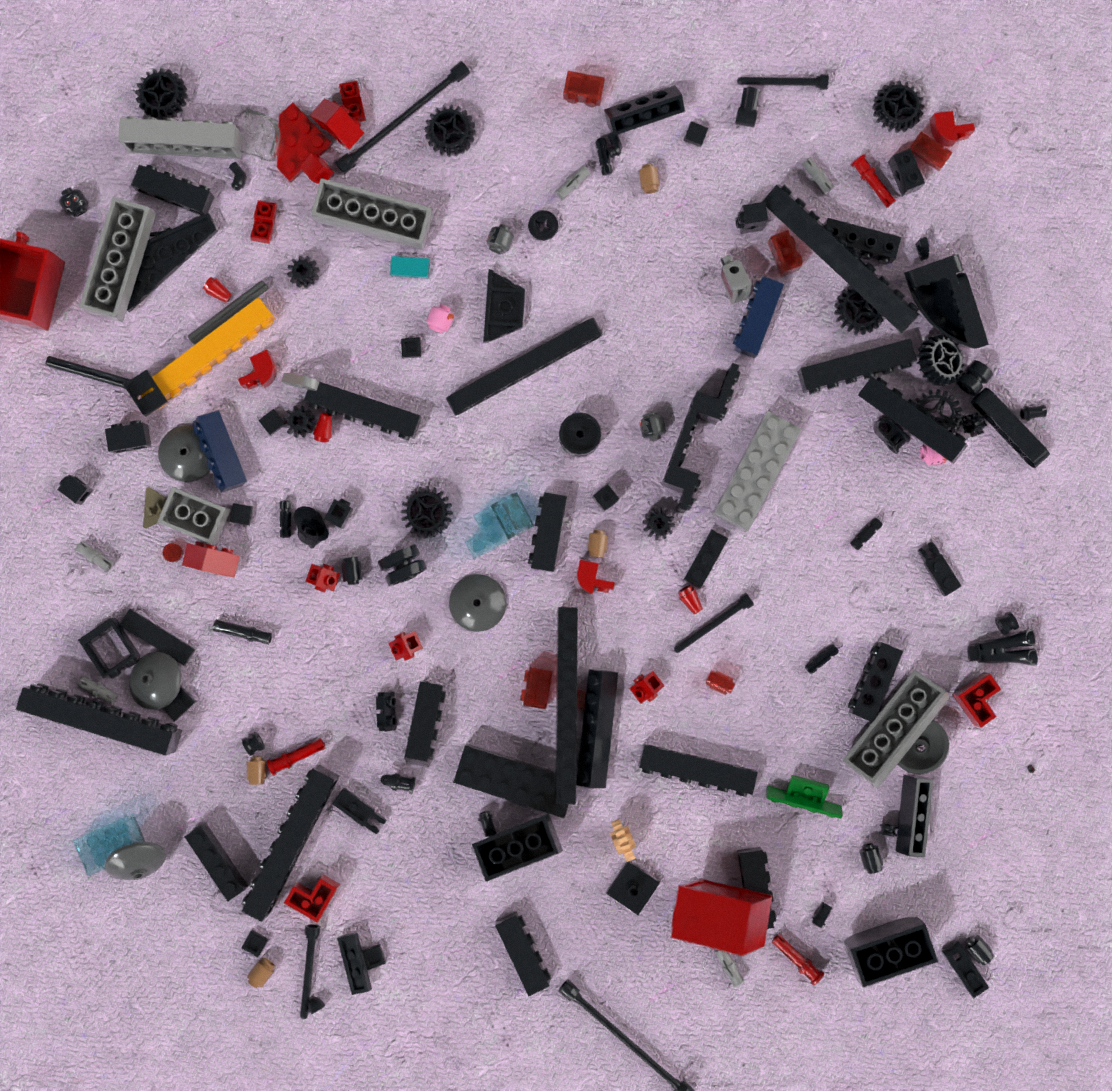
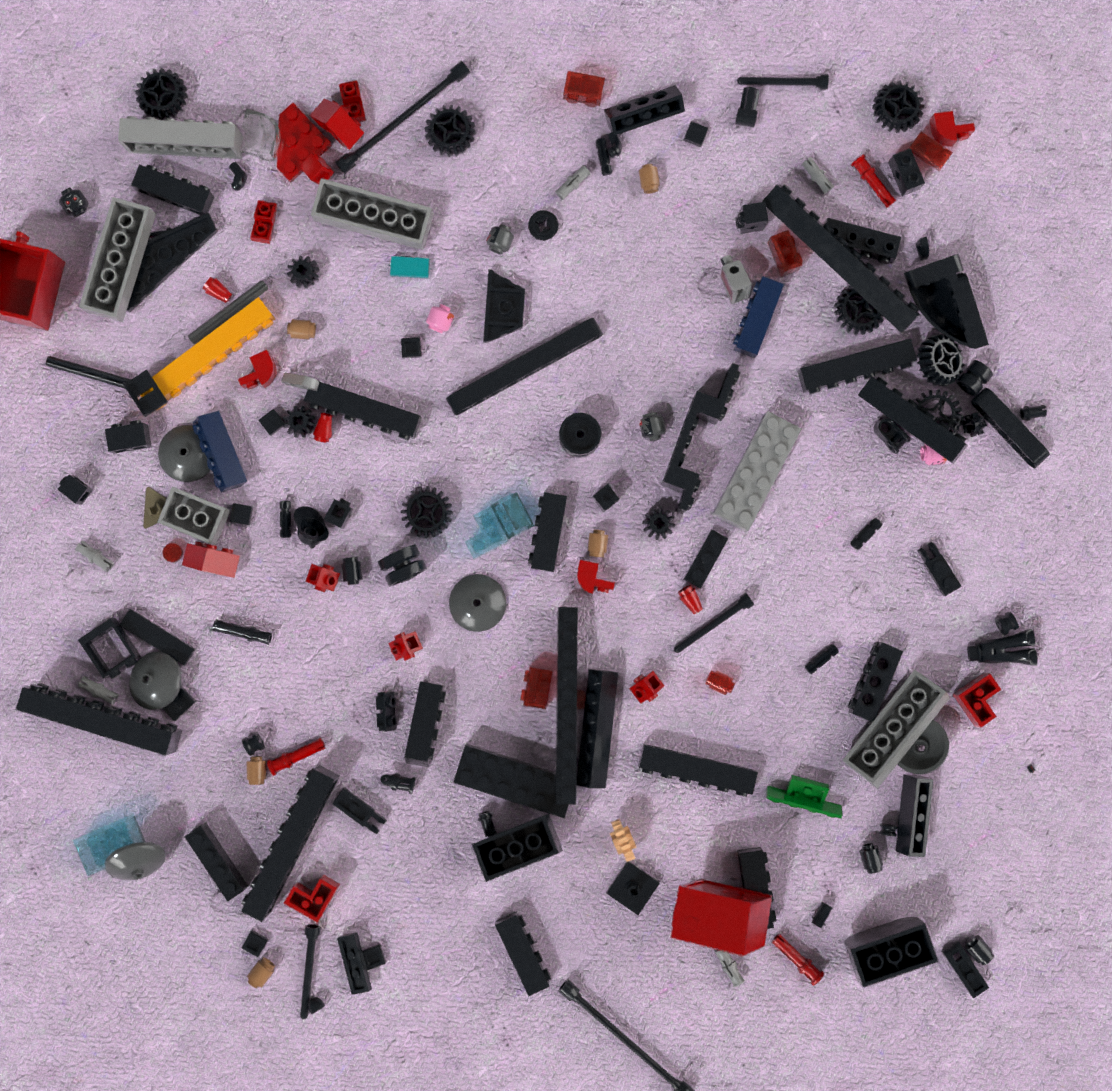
none -> medium nougat brick [287,319,316,340]

